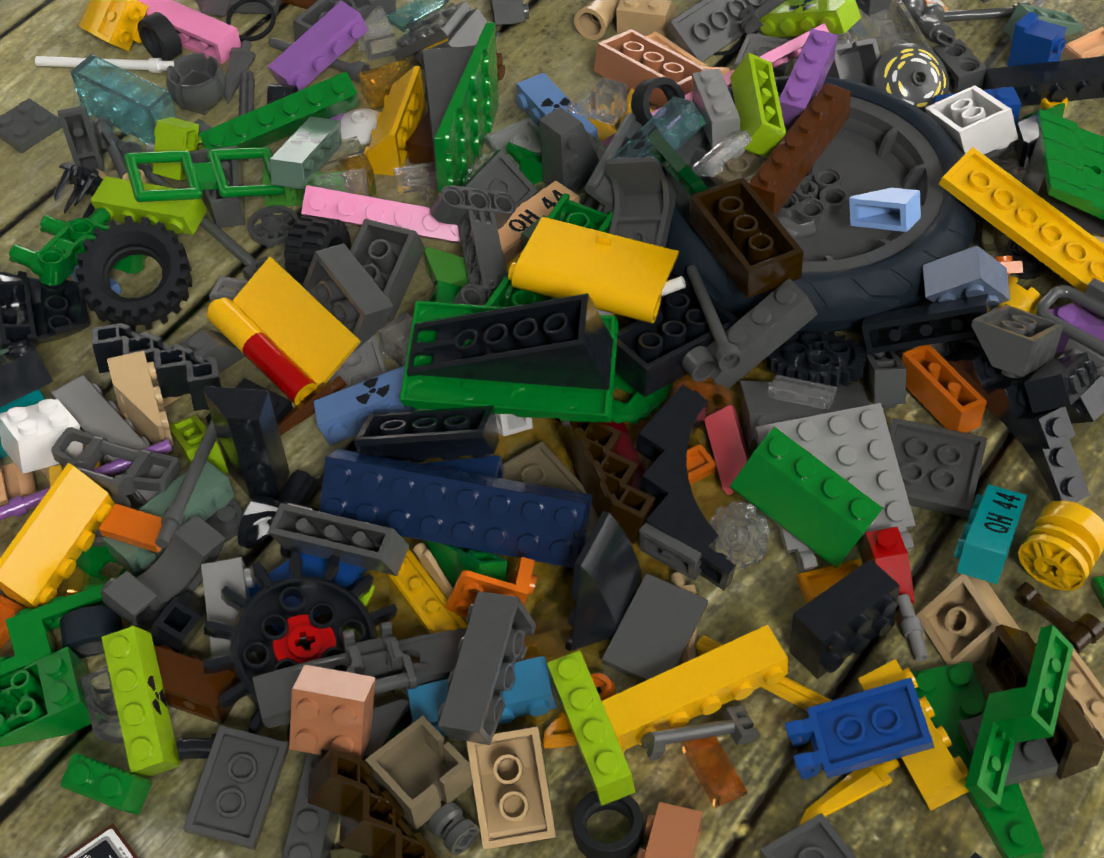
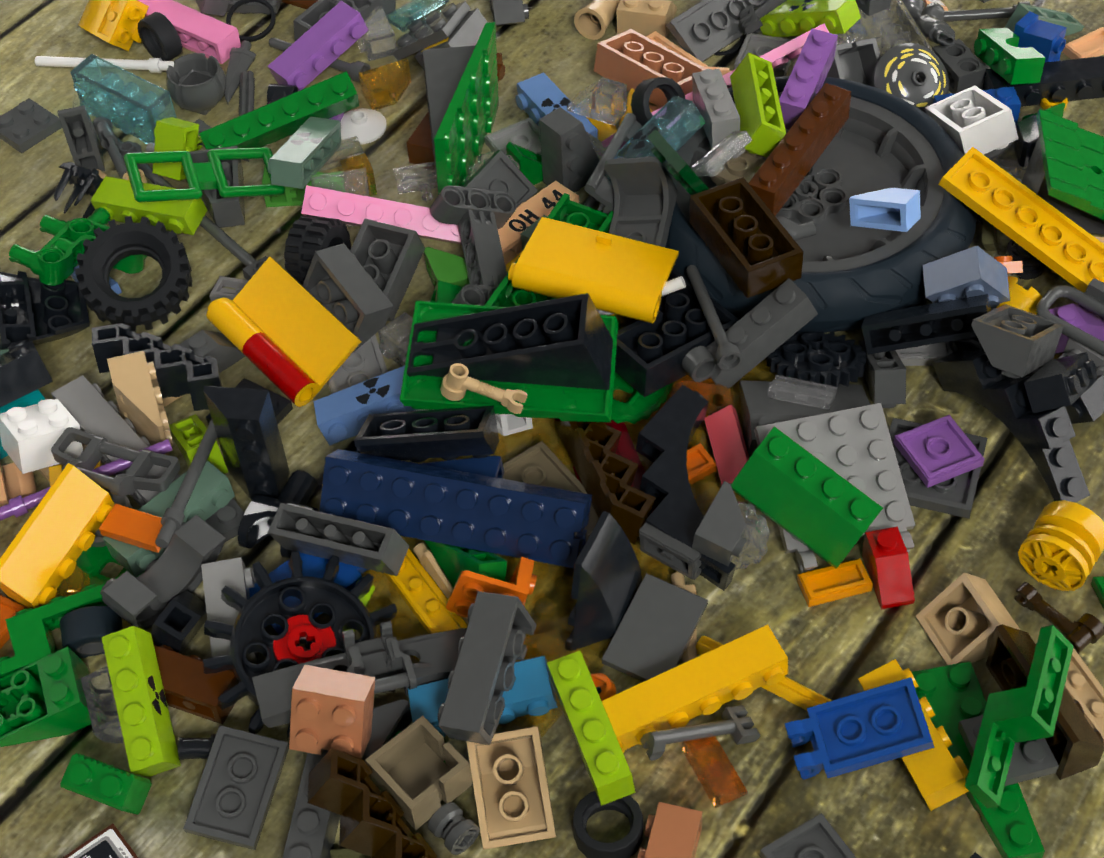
dark grey wheel [247,206,299,248] -> none
reddish brown bar [277,376,346,436] -> none
yellow slope [364,66,426,176] -> none
light orange tile [543,712,577,749] -> none
black brick [789,559,900,679] -> none
yellow bar [798,759,900,827] -> none
light grey bar [897,594,929,661] -> none
orange brick [901,345,987,433] -> none
teal brick [954,484,1027,585] -> none
none -> tan brick [440,363,528,414]
none -> dark grey slope [692,481,748,566]
none -> medium lavender tile [893,414,985,488]
none -> green arch [974,28,1046,85]

